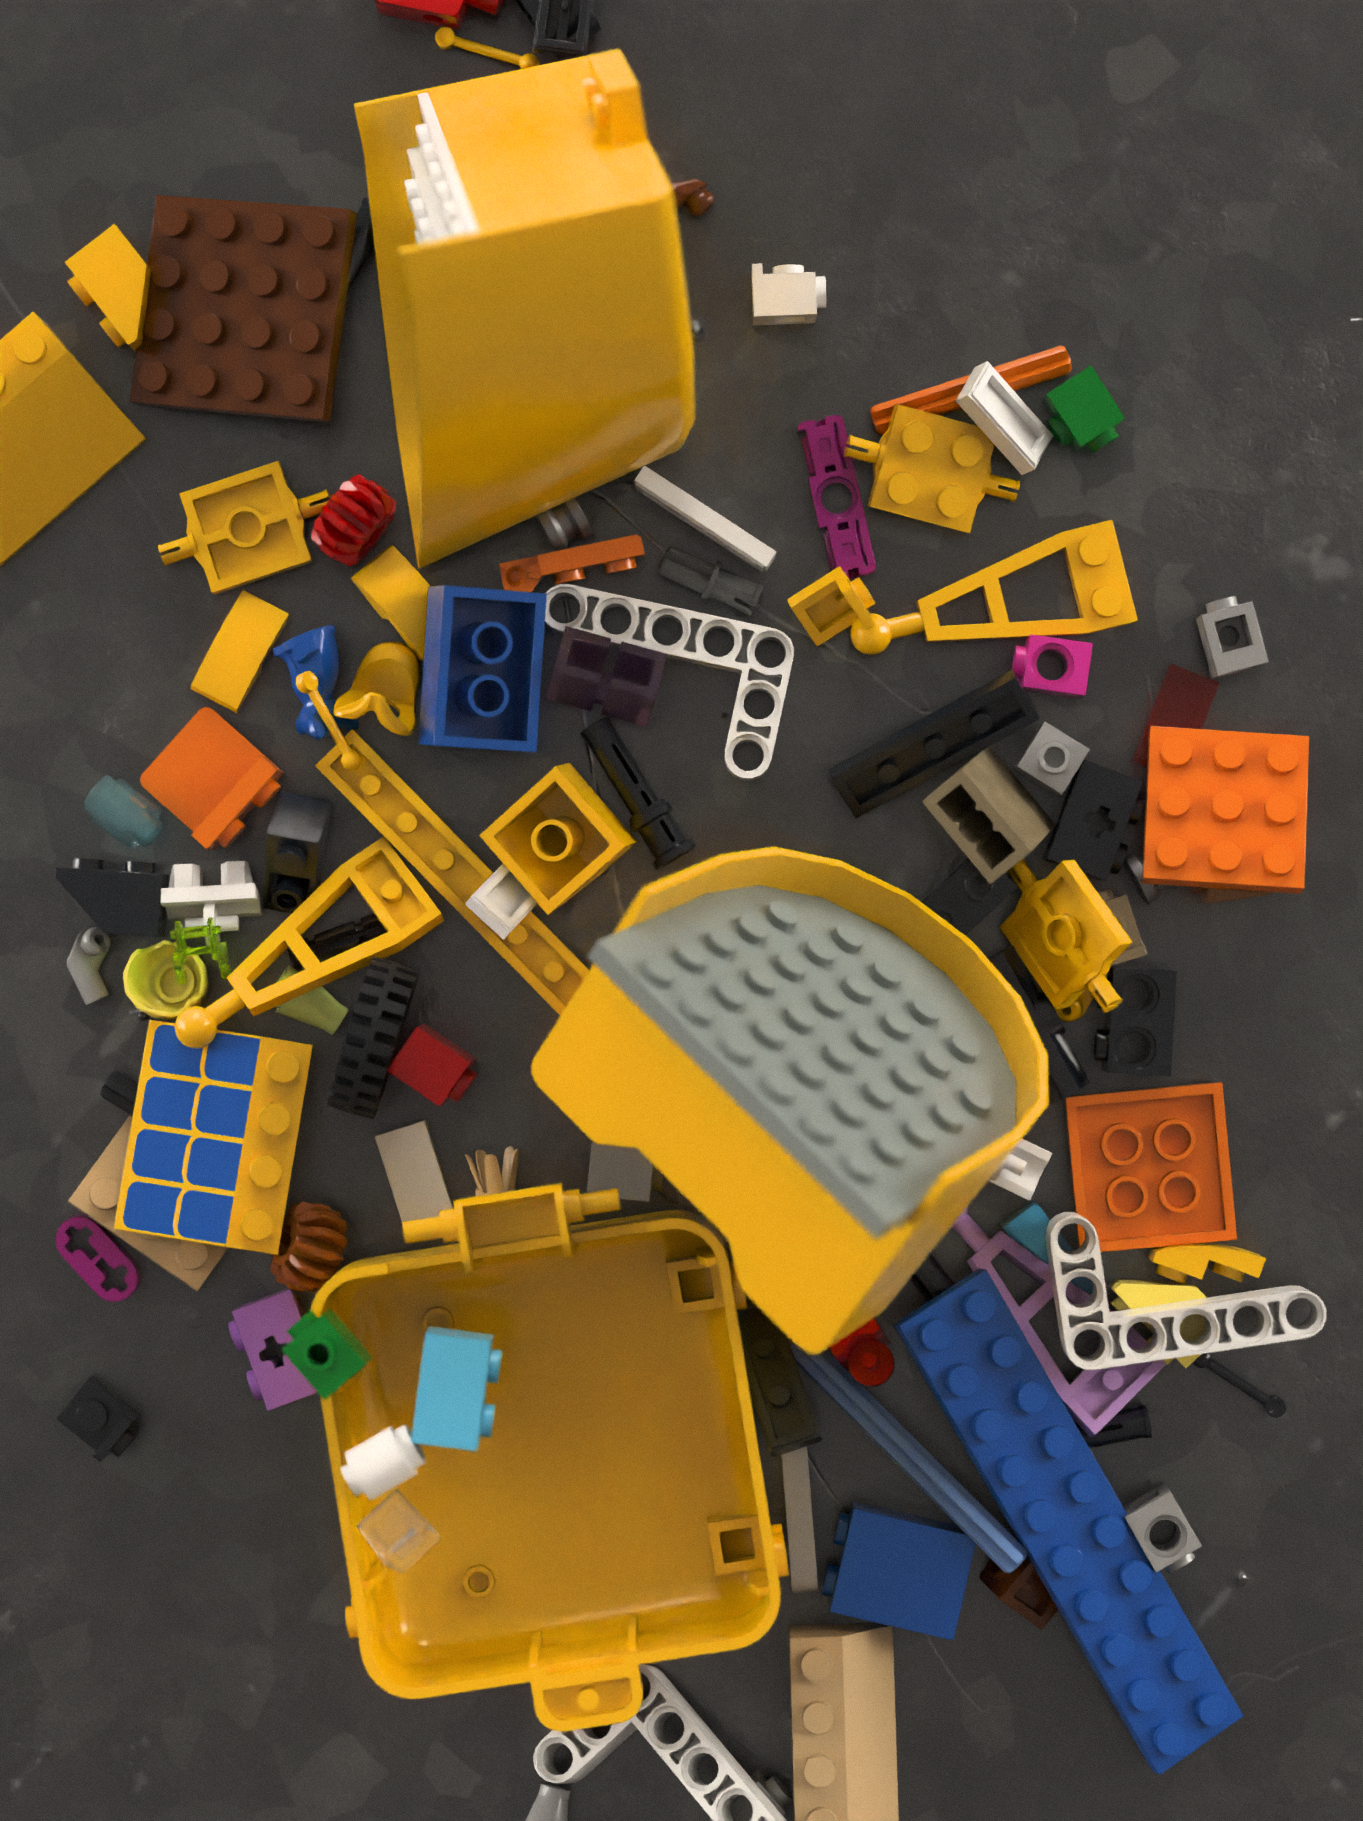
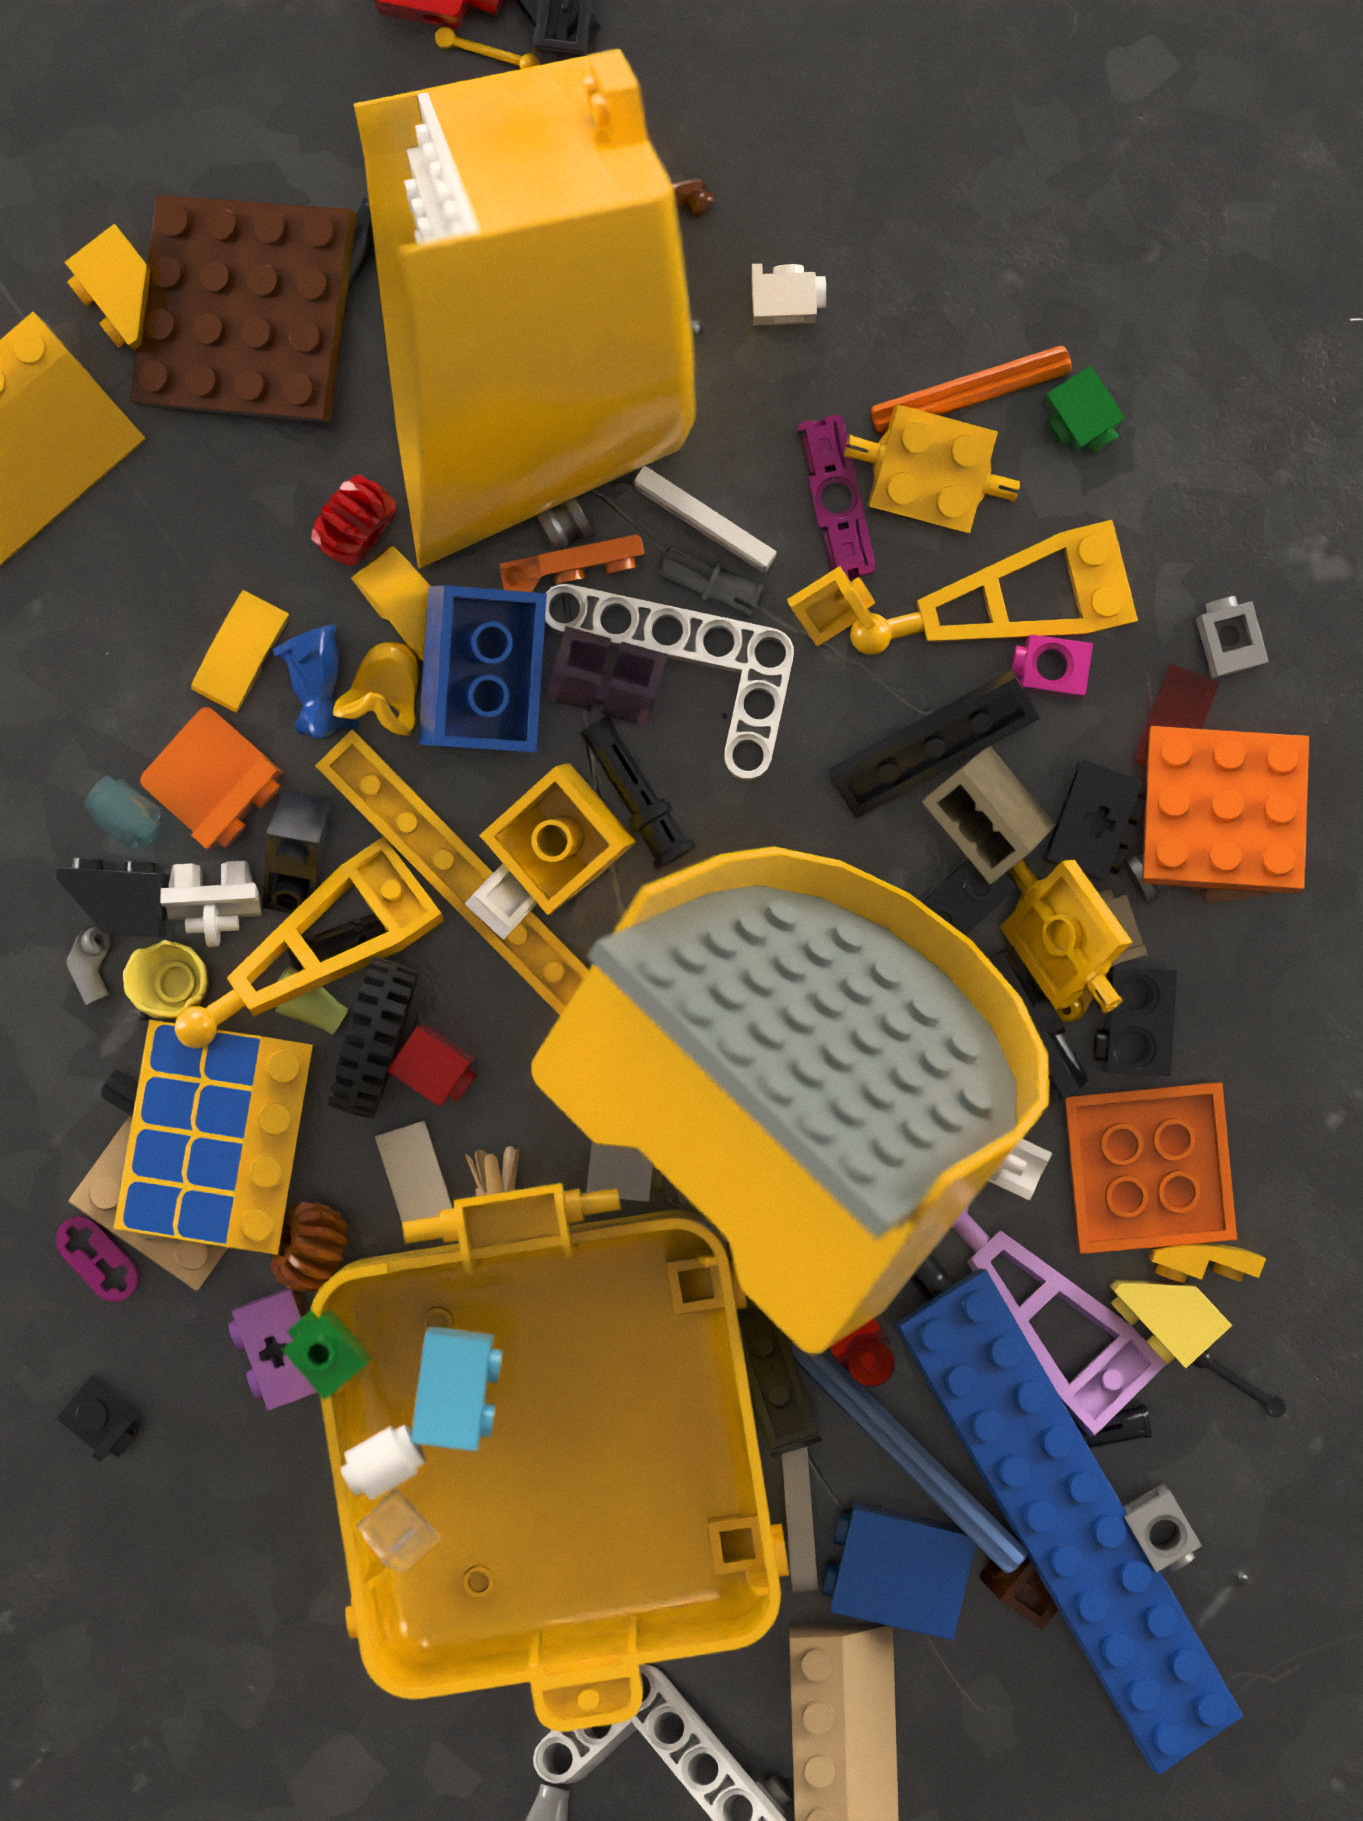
yellow plate [158,461,330,595] -> none
clear neon green piece [170,917,231,985] -> none
yellow hinge [296,671,362,771] -> none
white tile [956,361,1053,475] -> none
dark azure slope [999,1200,1093,1294] -> none
light grey brick [1012,722,1090,797] -> none
white beam [1045,1212,1327,1370] -> none

